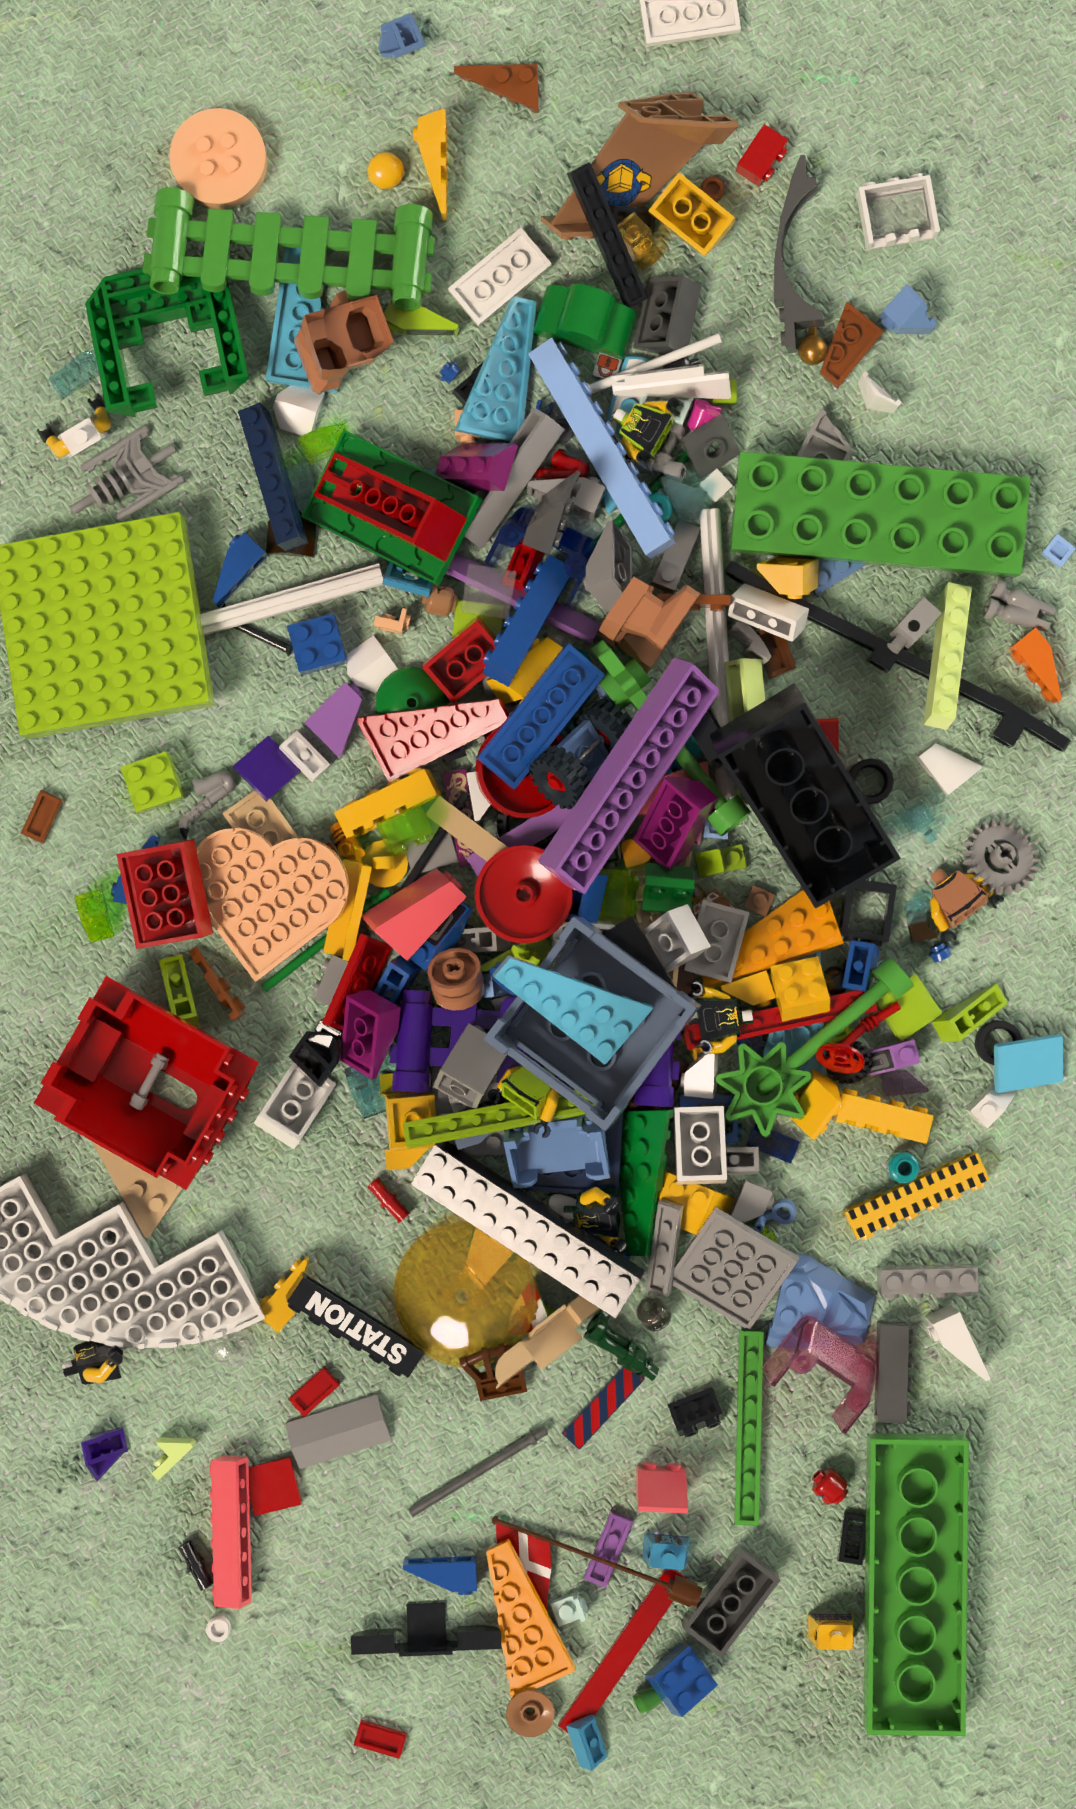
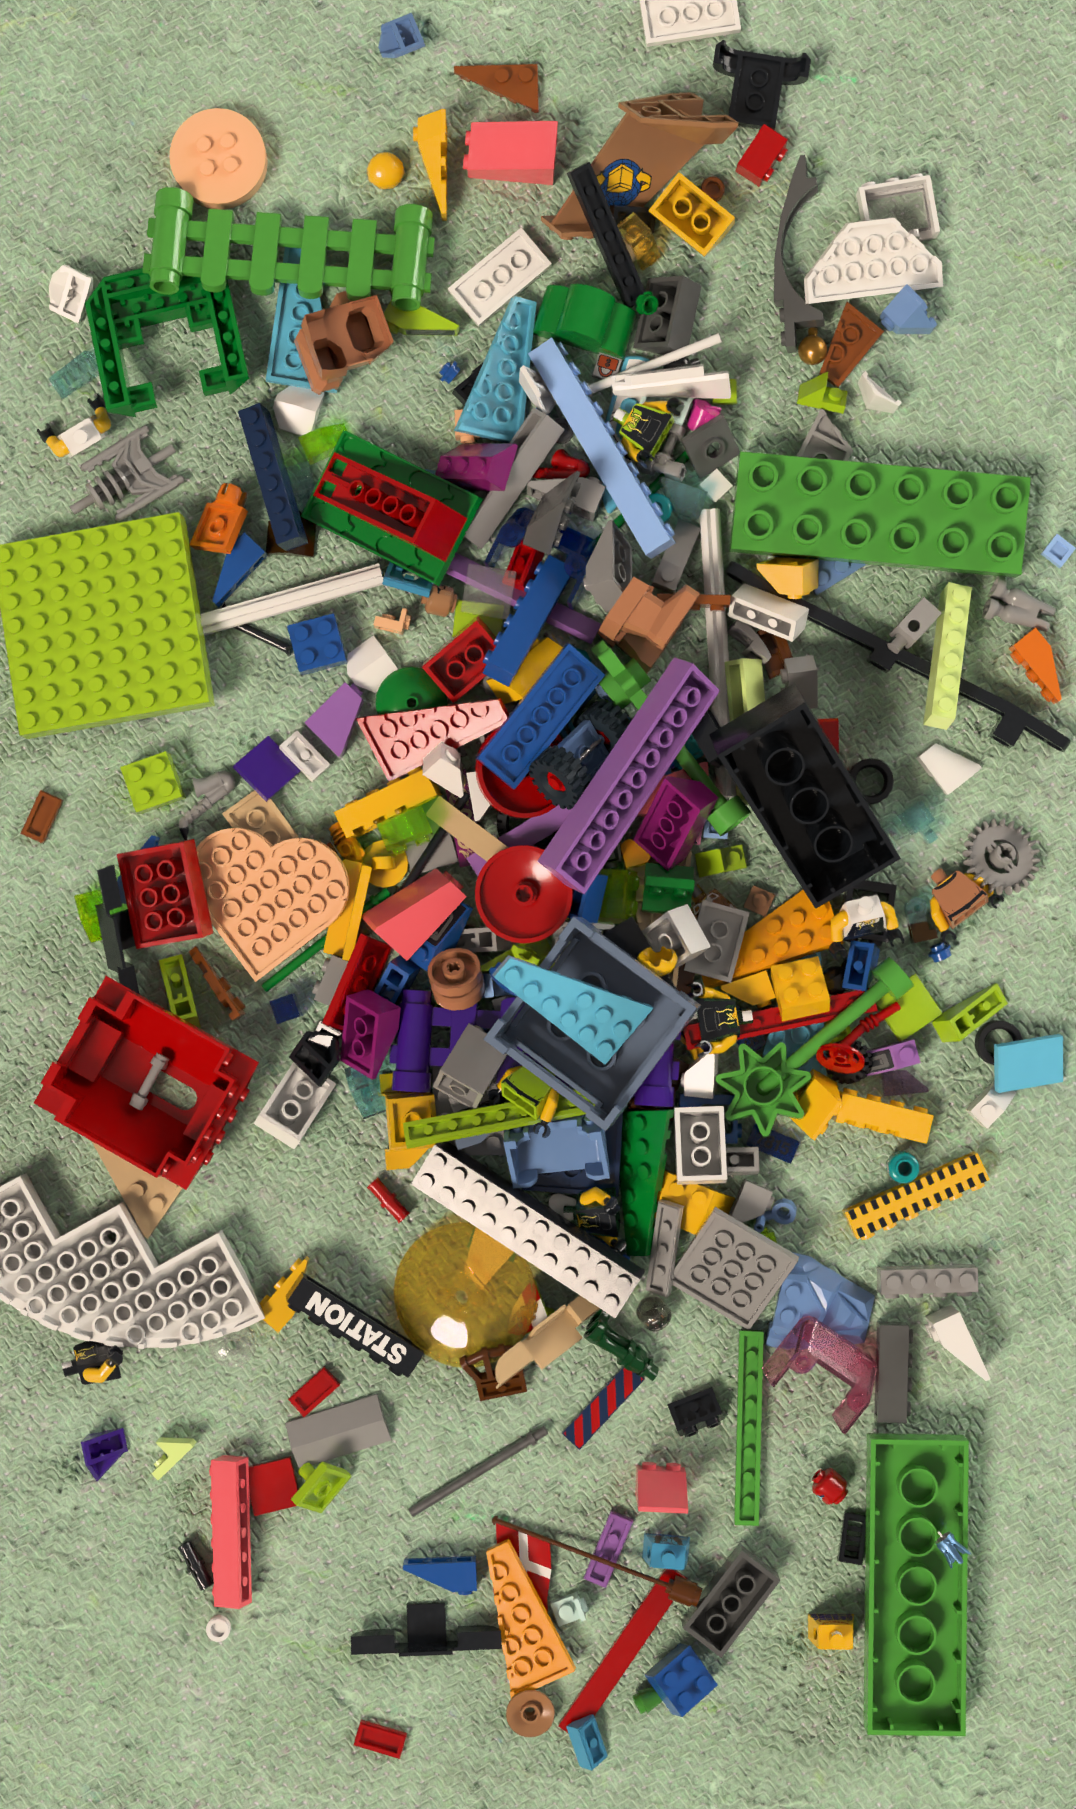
none -> white slope [49,264,93,323]
none -> black piece [95,865,140,994]
none -> orange plate [189,483,248,554]
none -> clear blue brick [269,993,303,1024]
none -> lime tile [291,1462,352,1513]
none -> white slope [423,742,464,798]
none -> coral slope [463,121,558,185]
none -> white slope [519,365,557,414]
none -> green plate [636,291,658,315]
none -> yellow hair [637,946,678,977]
none -> black piece [713,40,811,130]
none -> light grey brick [780,655,818,709]
none -> lime slope [797,372,848,414]
none -> white plate [804,218,943,304]
none -> torso [829,895,904,960]
none -> flat silver piece [935,1531,971,1569]

